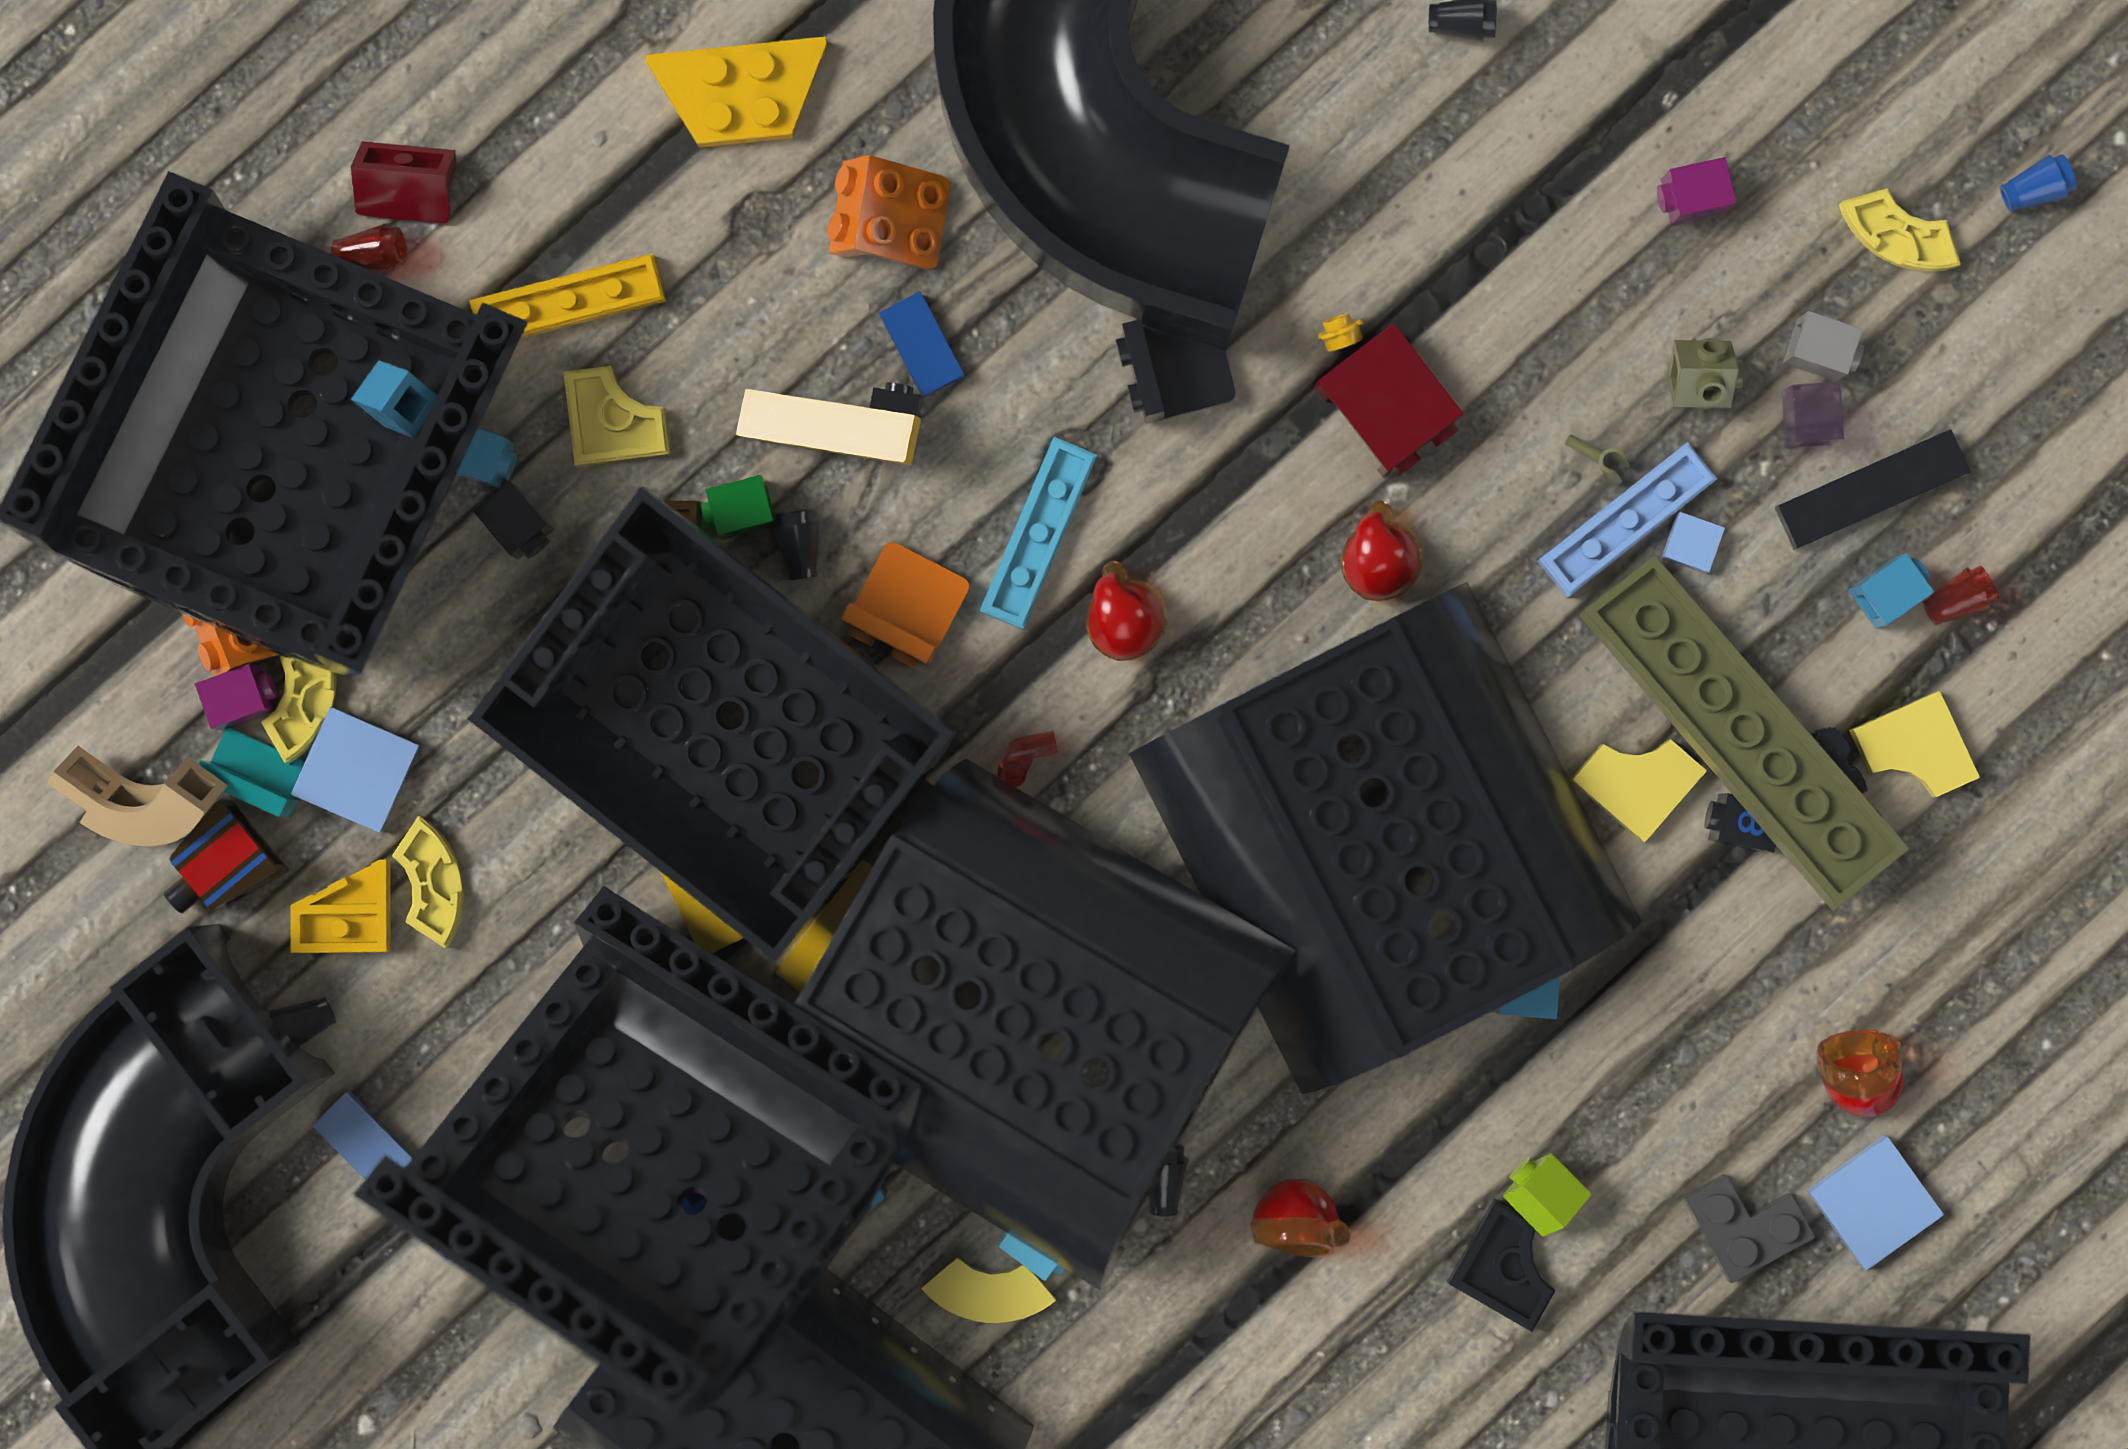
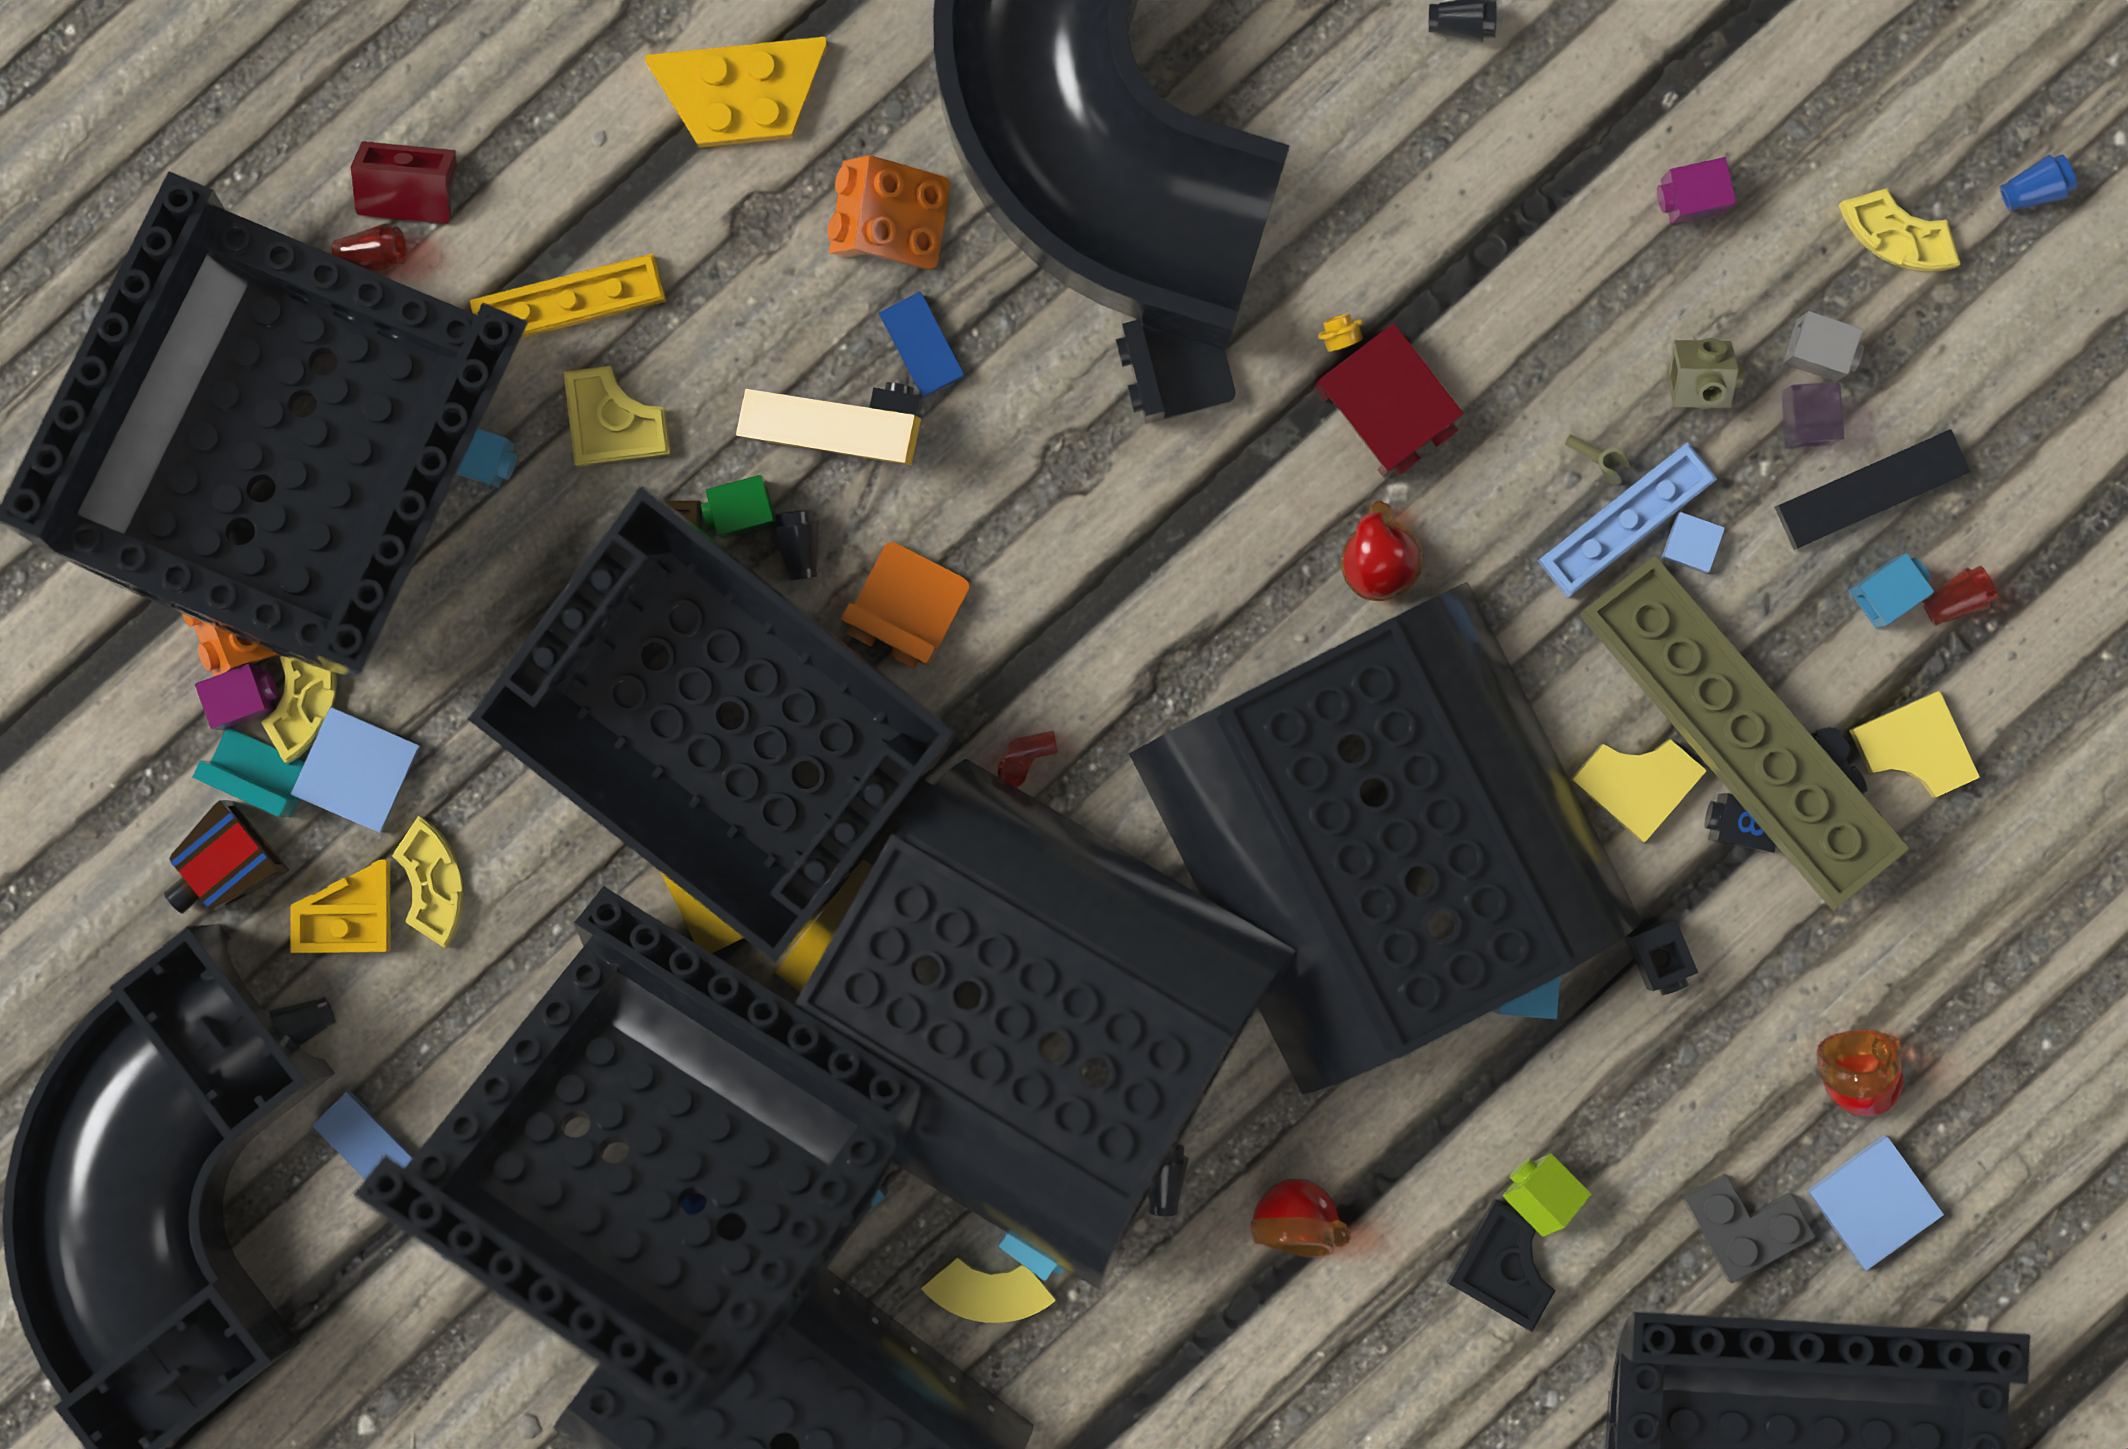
tan arch [46,746,228,847] -> none
dark azure brick [351,361,438,438] -> none
black brick [473,481,555,560] -> none
medium azure tile [980,437,1097,630] -> none
red piece [1086,561,1168,661] -> none
none -> black brick [1624,918,1698,995]

